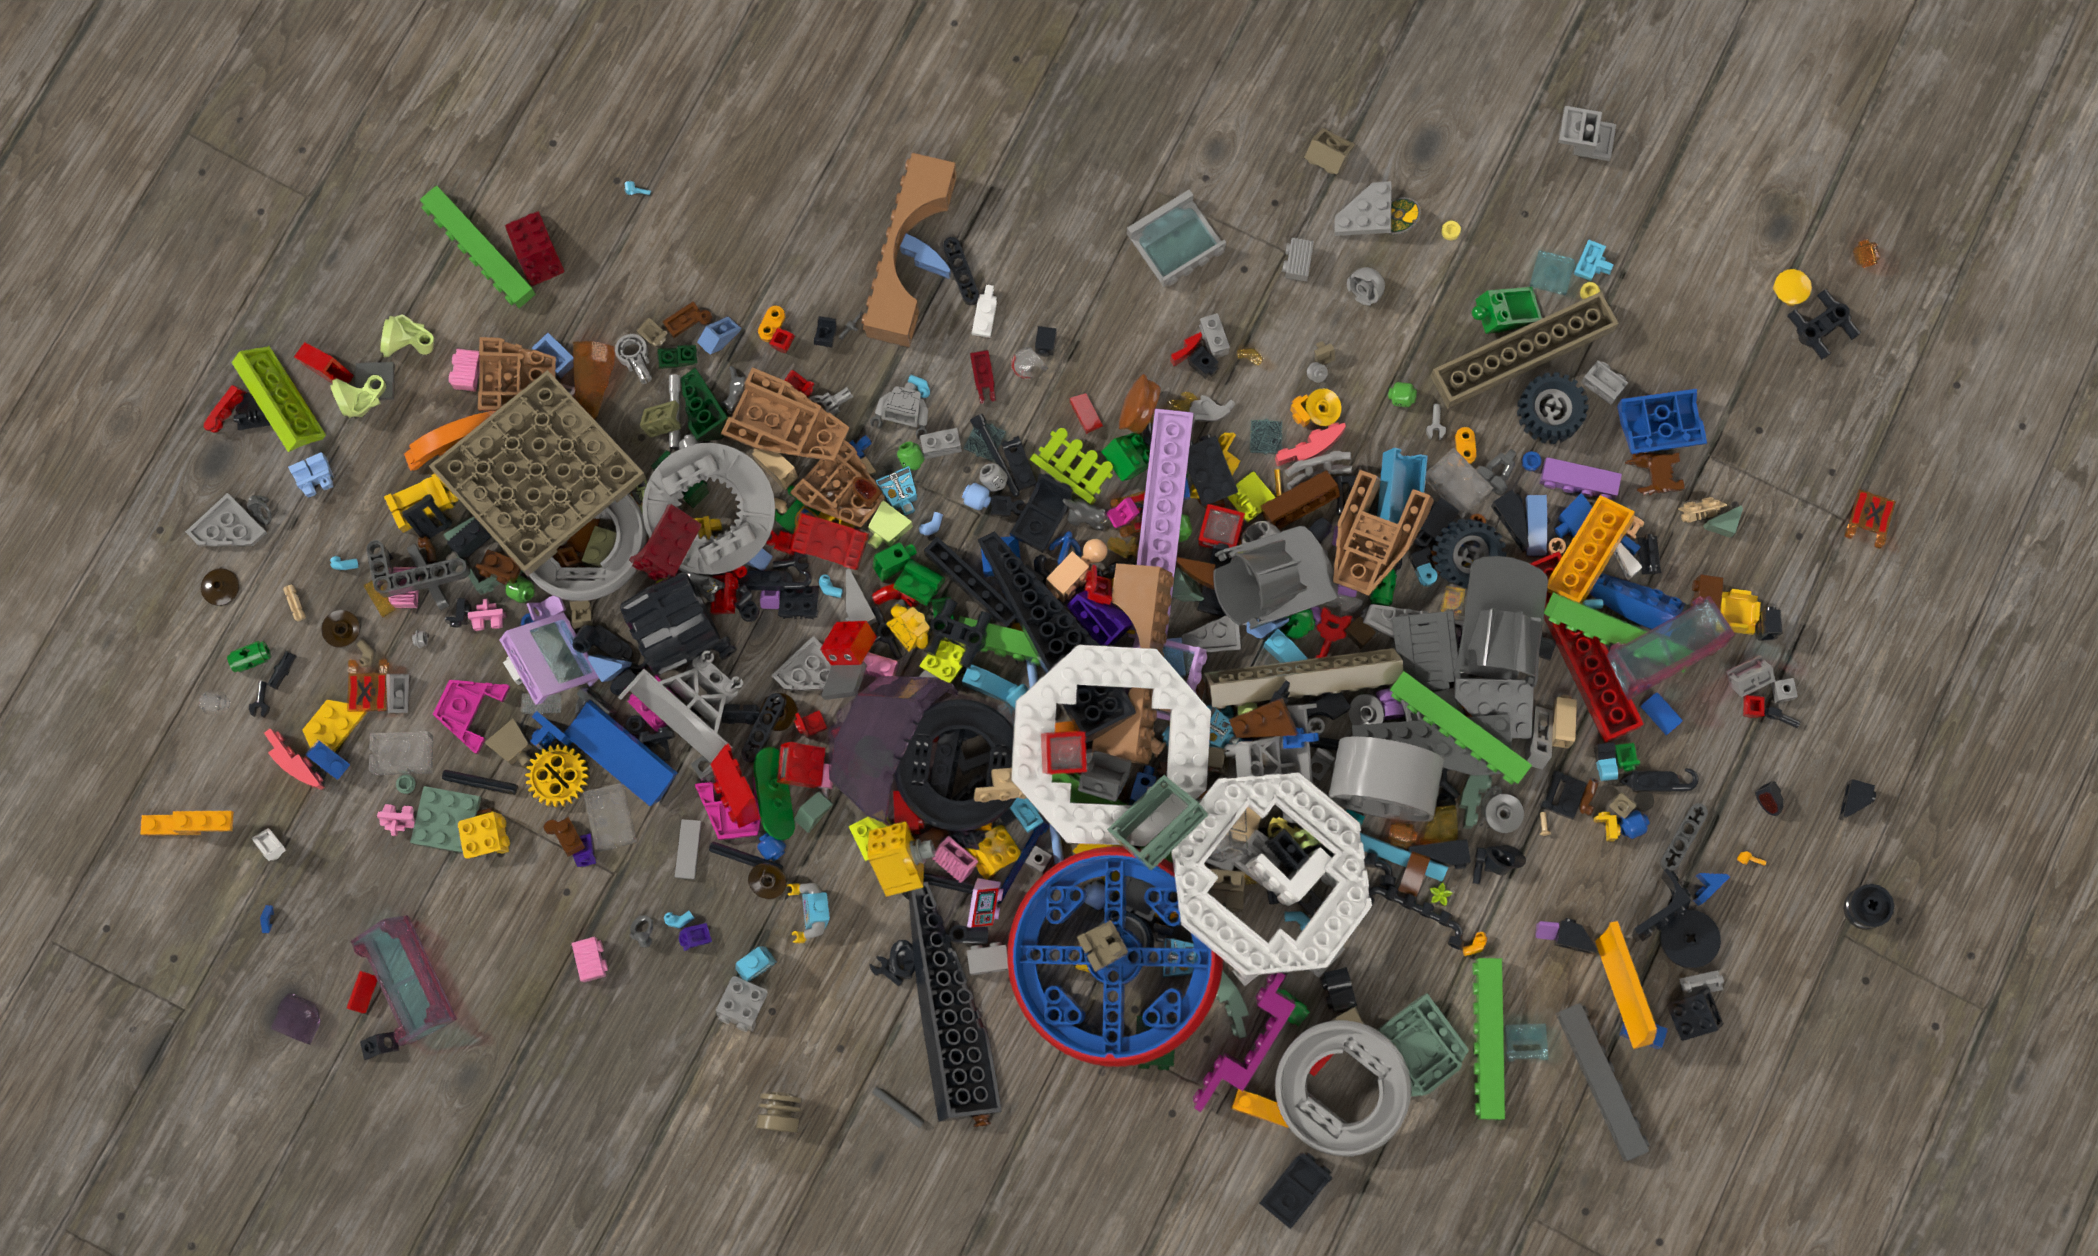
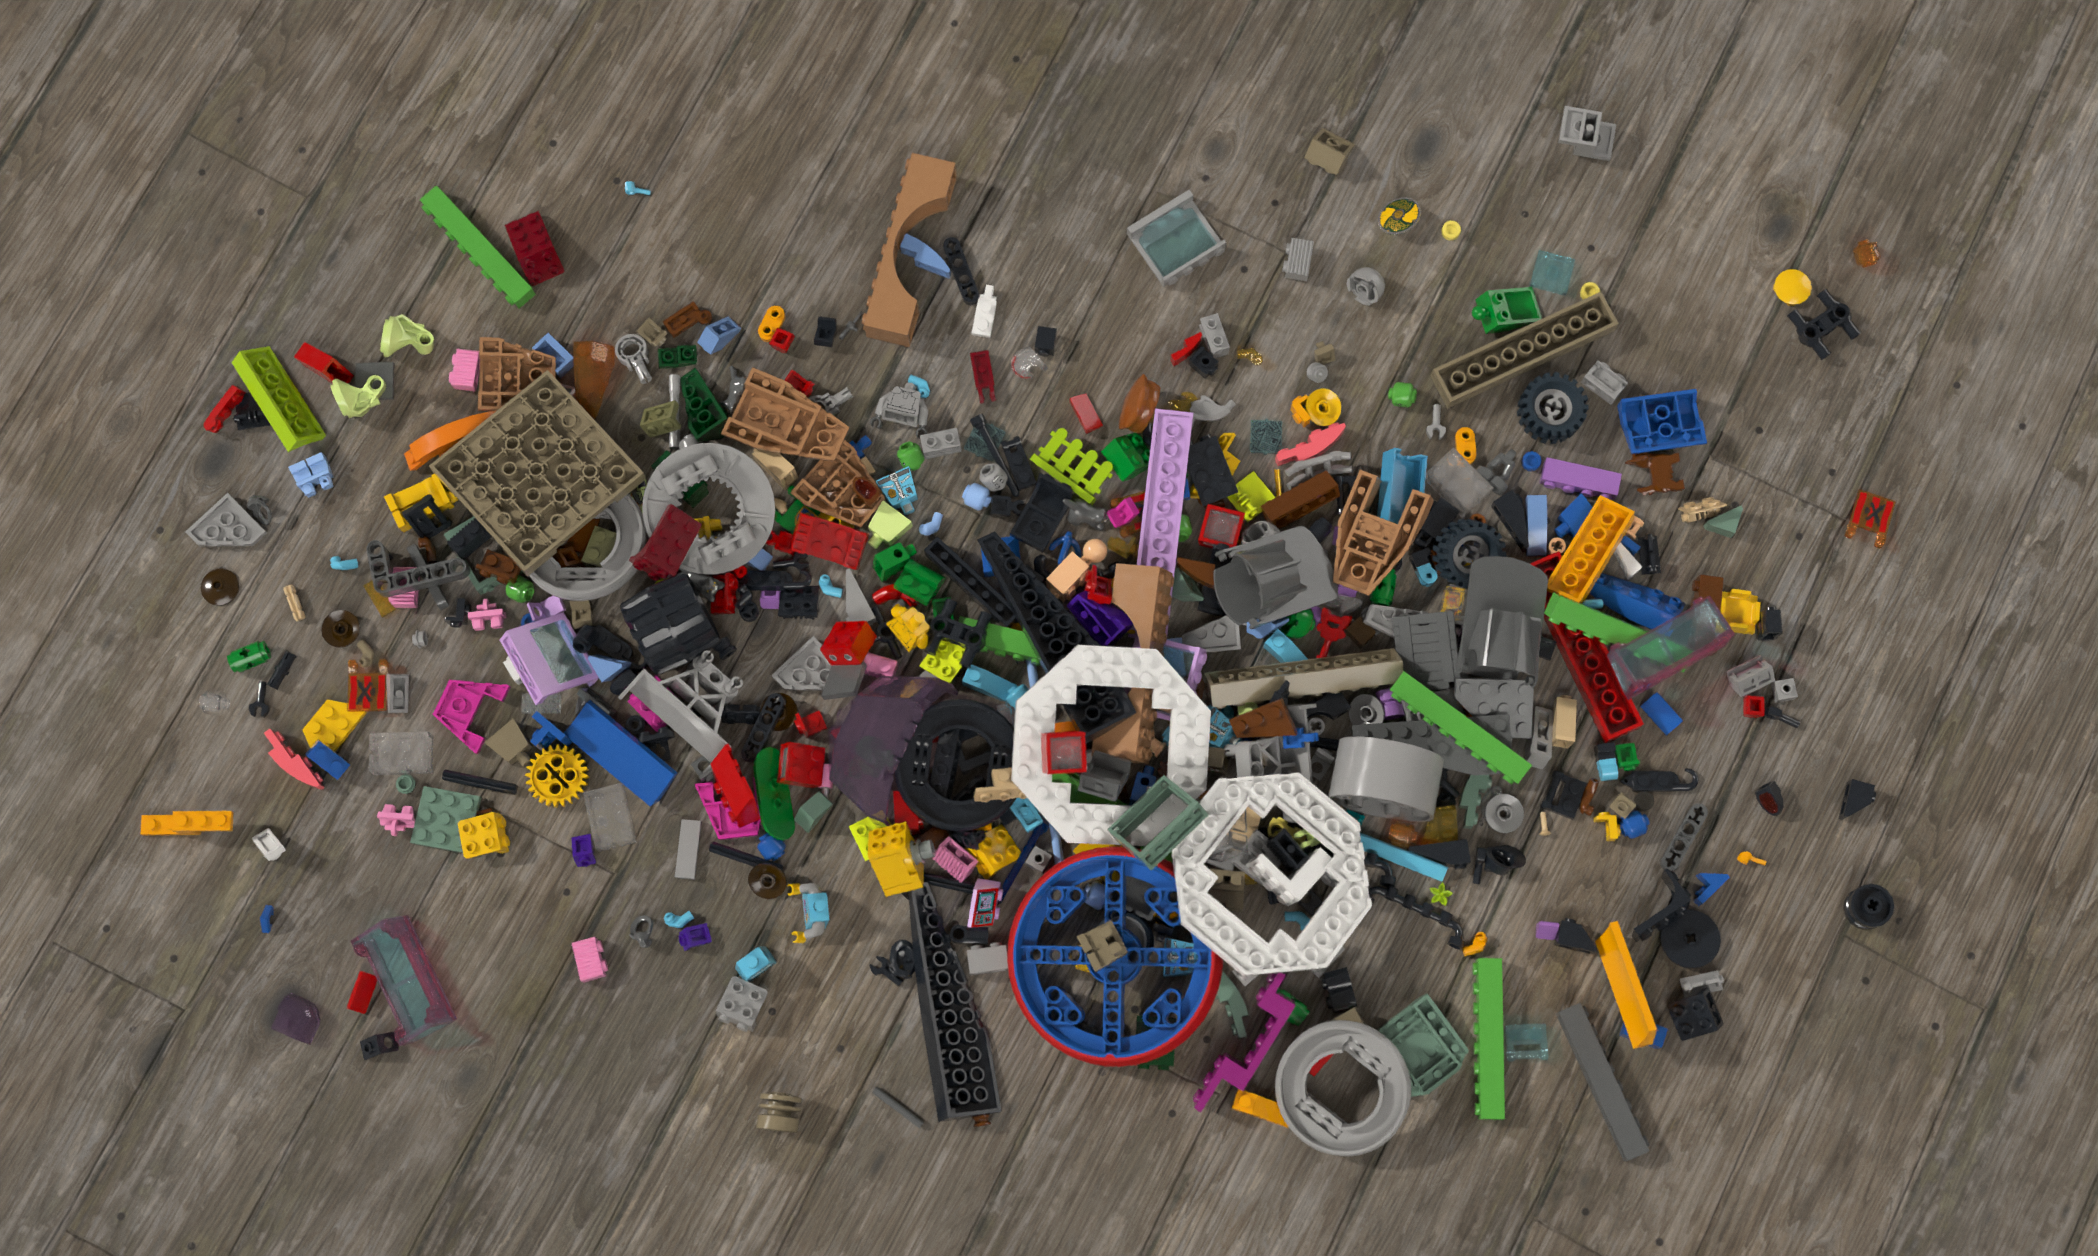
reddish brown hinge [543,817,585,857] -> none
black bracket [1259,1152,1333,1230] -> none
light grey plate [1335,181,1392,236] -> none
reddish brown slope [1398,851,1430,897] -> none
medium azure hinge [1574,240,1614,281] -> none

